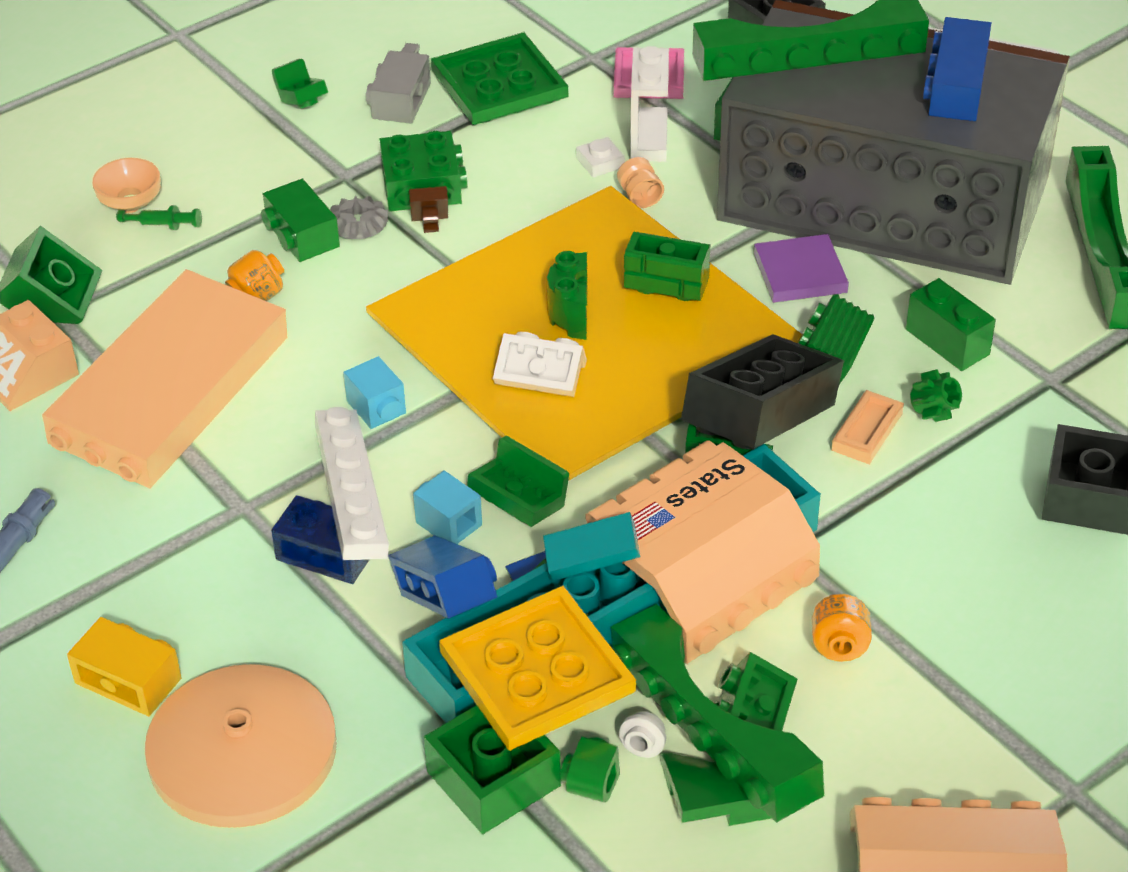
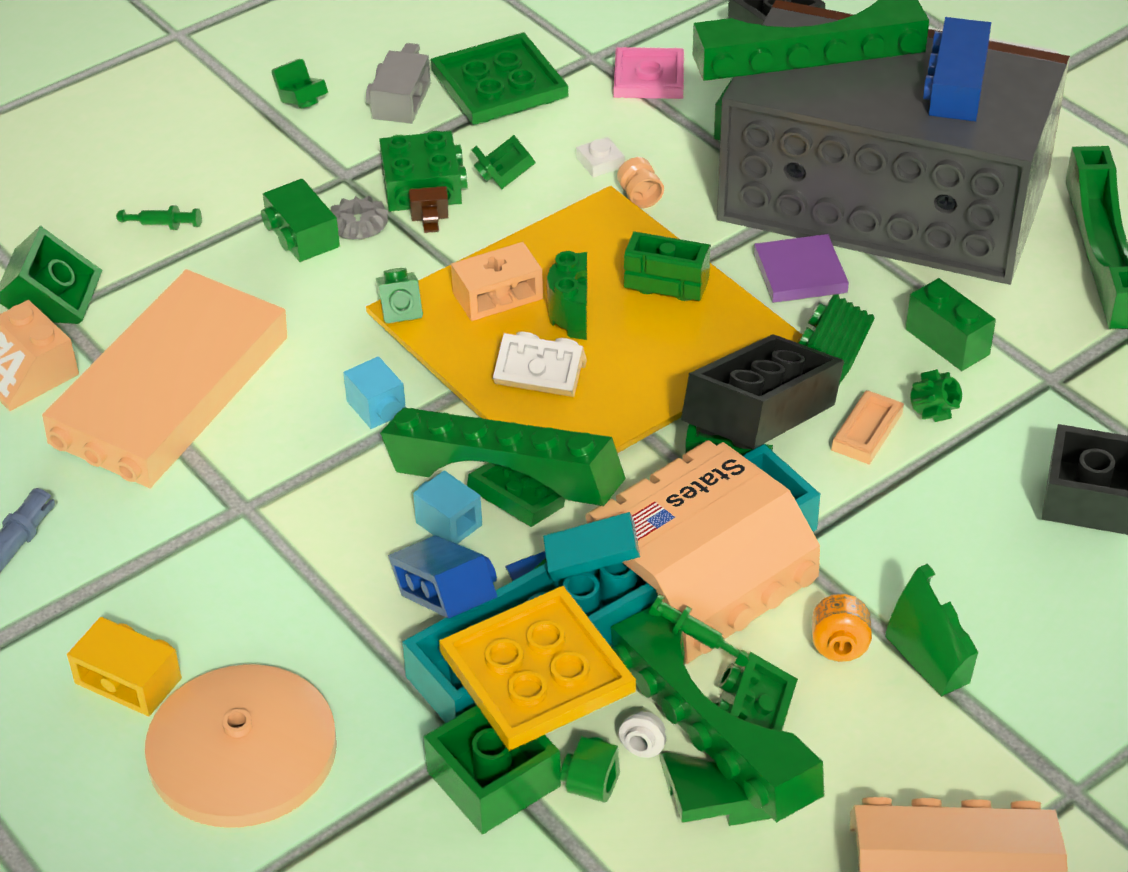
light nougat piece [92,158,161,213] -> none
light orange head [225,250,285,301] -> none
clear blue brick [271,495,370,585] -> none
white plate [315,407,389,560] -> none
white panel [630,46,669,162] -> none
none -> bracket [375,268,423,323]
none -> green arch [380,407,626,506]
none -> light nougat brick [451,242,543,321]
none -> green bracket [471,135,536,189]
none -> green piece [648,594,749,667]
none -> green slope [885,563,978,697]

